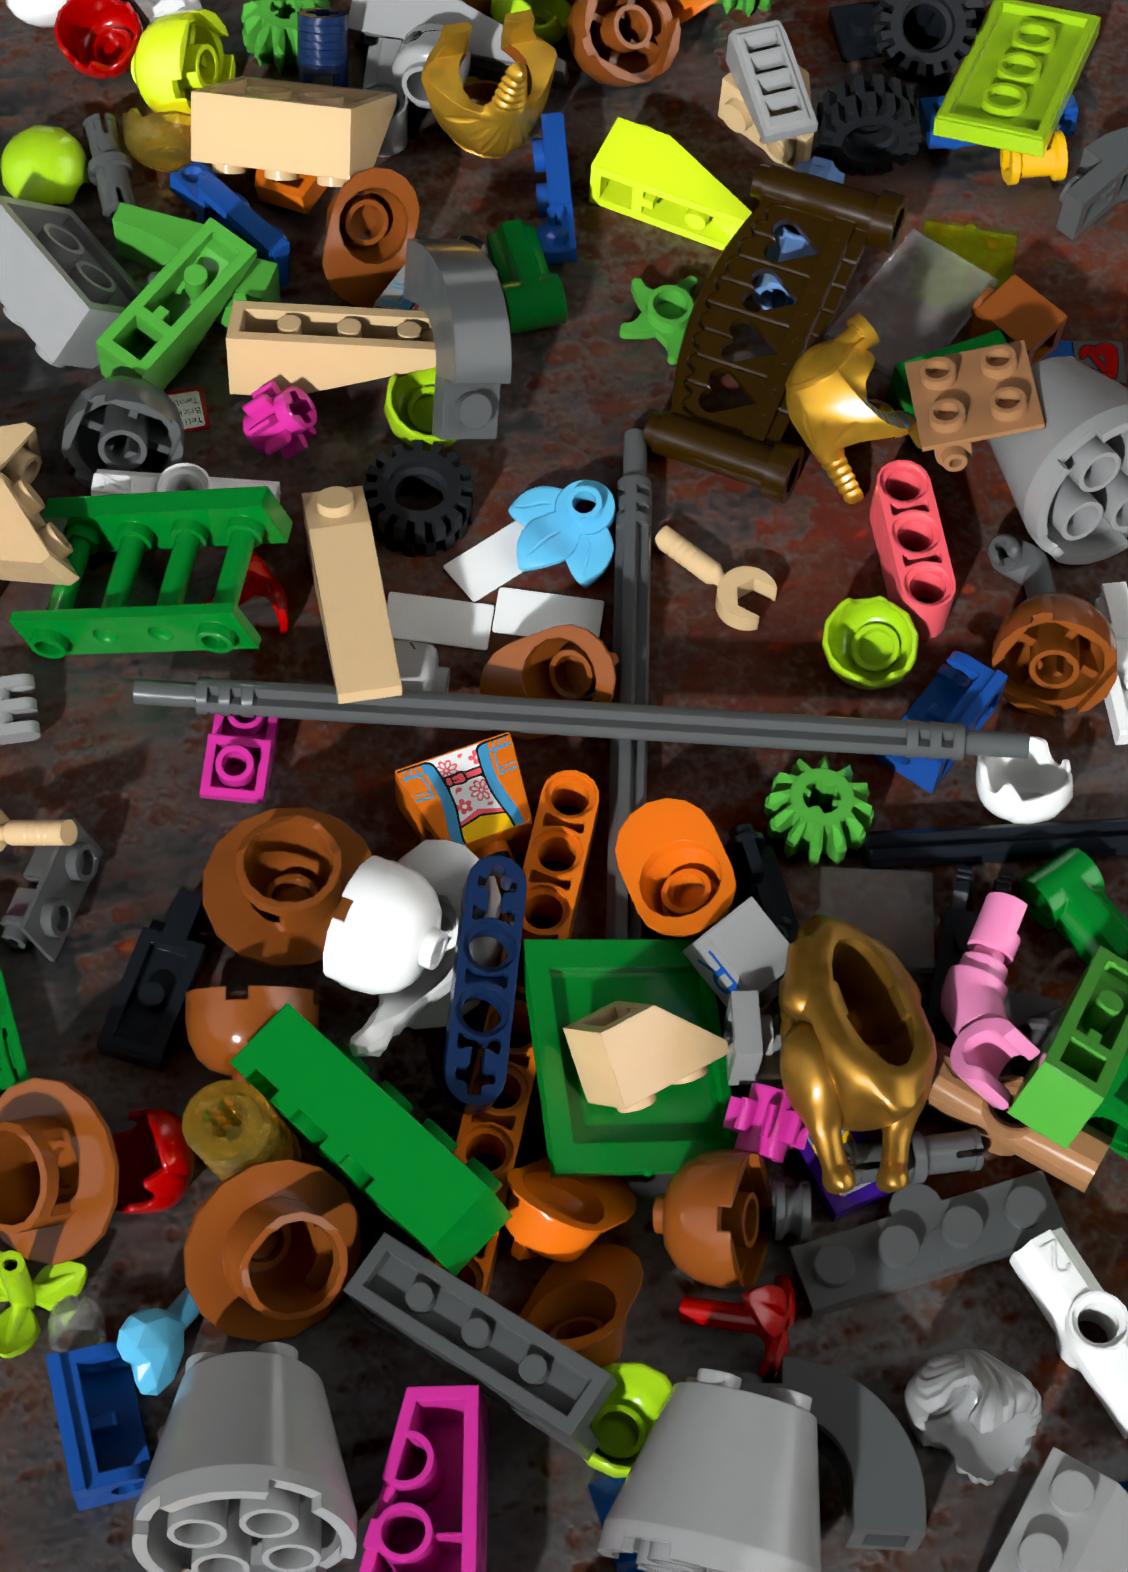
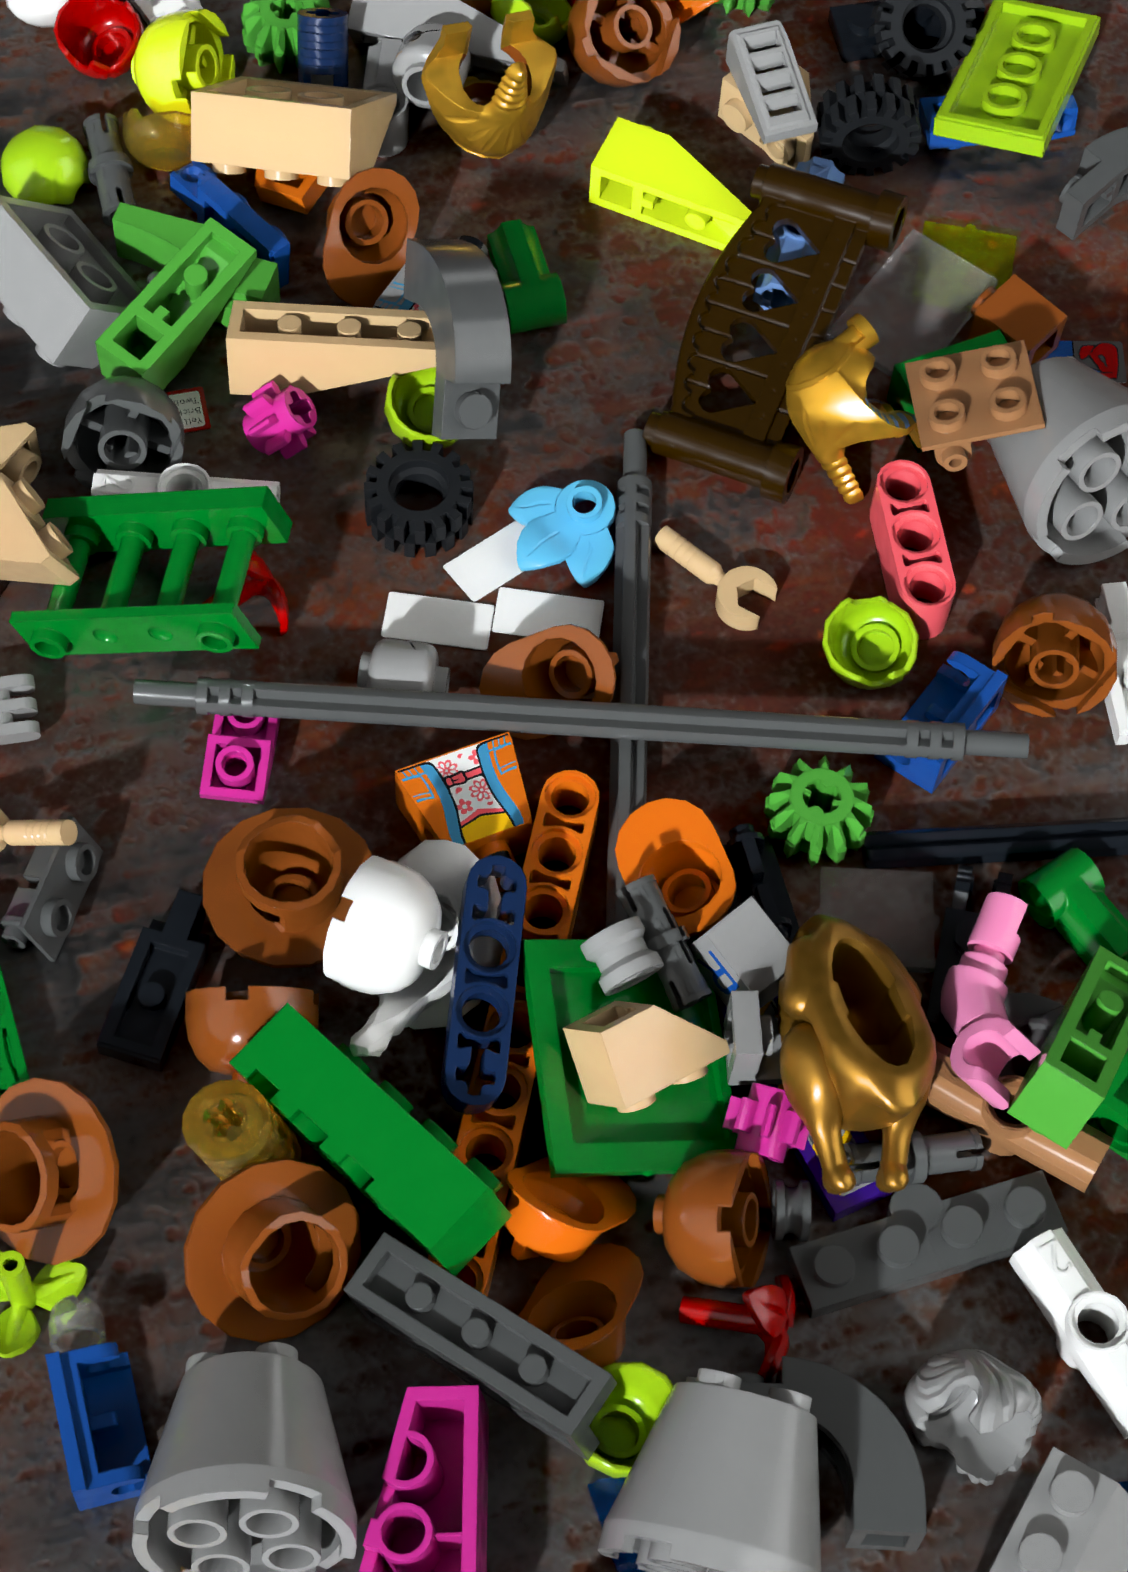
red hair [112,1109,196,1214] -> none
medium azure rock [116,1287,200,1396] -> none
tan slope [301,486,402,704] -> none
blue hinge [532,112,578,265] -> none
bright green animal [619,276,697,365] -> none
white hair [976,736,1073,825] -> none
dark grey arm [987,533,1057,598] -> none
yellow bush [1000,130,1068,185] -> none
none -> light grey wheel [580,916,664,996]
none -> dark grey pin [616,874,713,1013]

